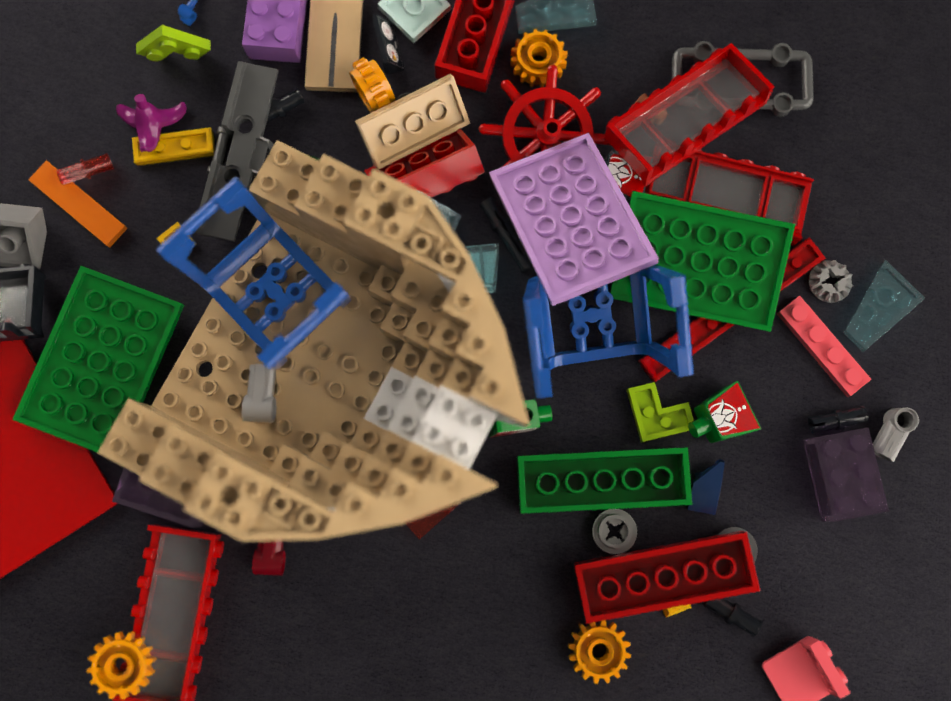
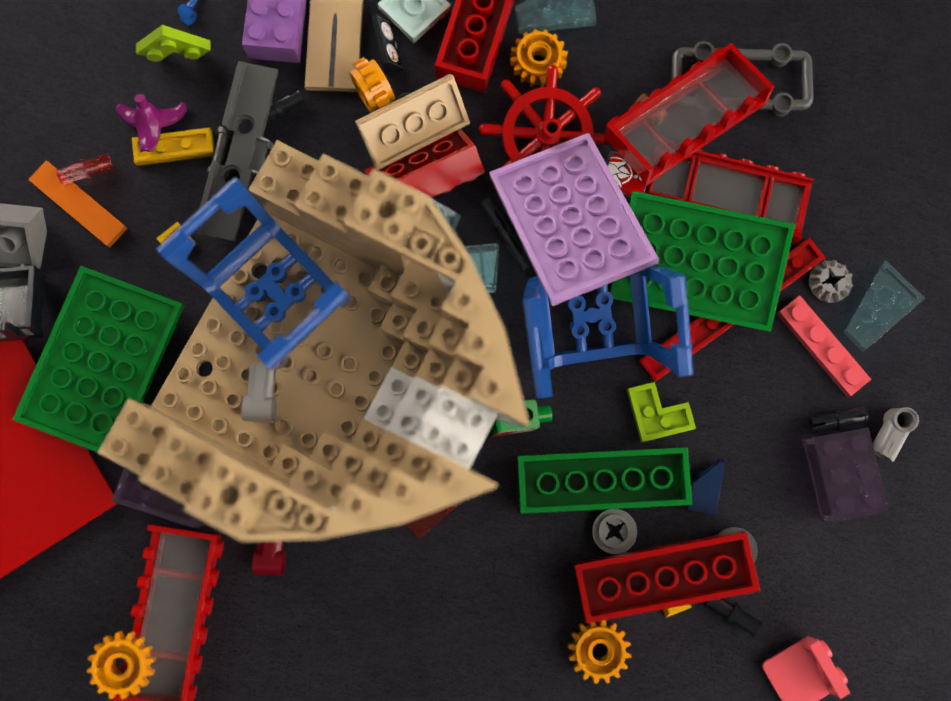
torso [688,381,761,443] -> none

